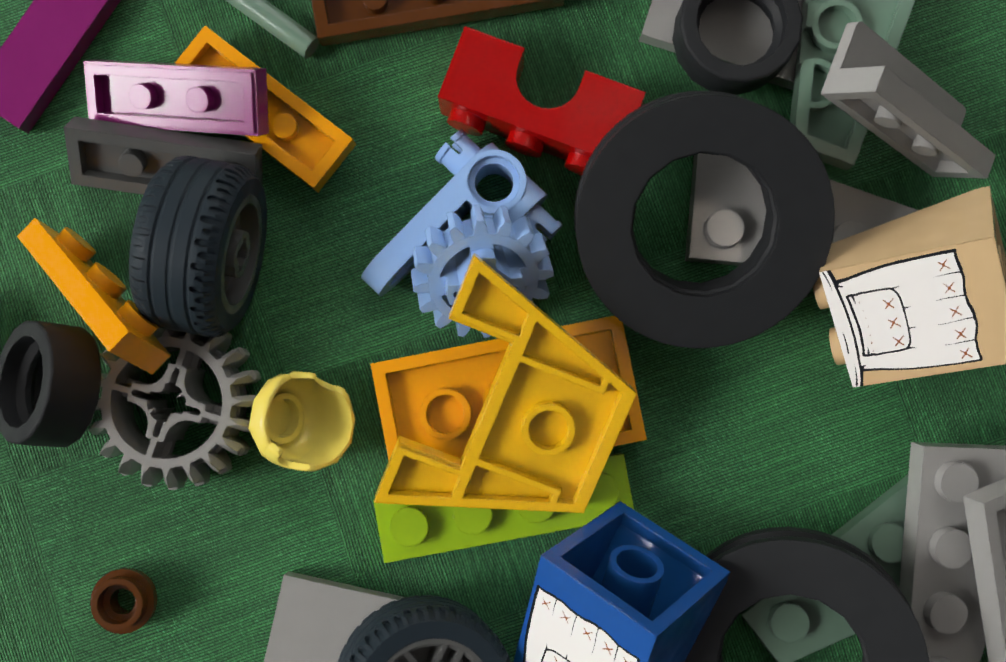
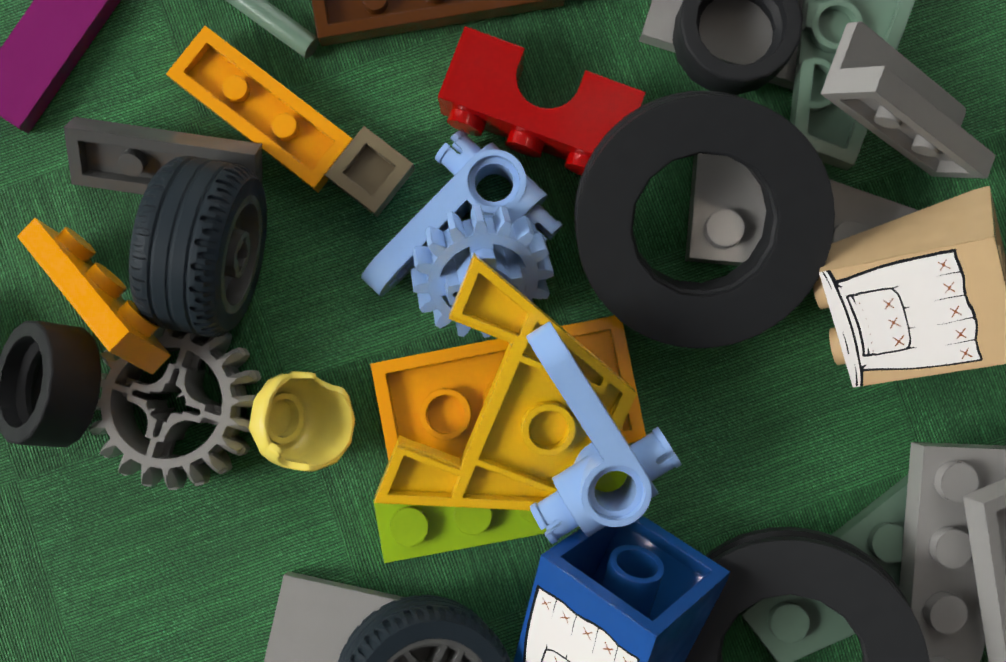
tile [83,60,269,136] -> none
reddish brown plate [90,568,157,634] -> none
none -> dark tan plate [325,126,415,217]
none -> light blue piece [526,321,682,544]

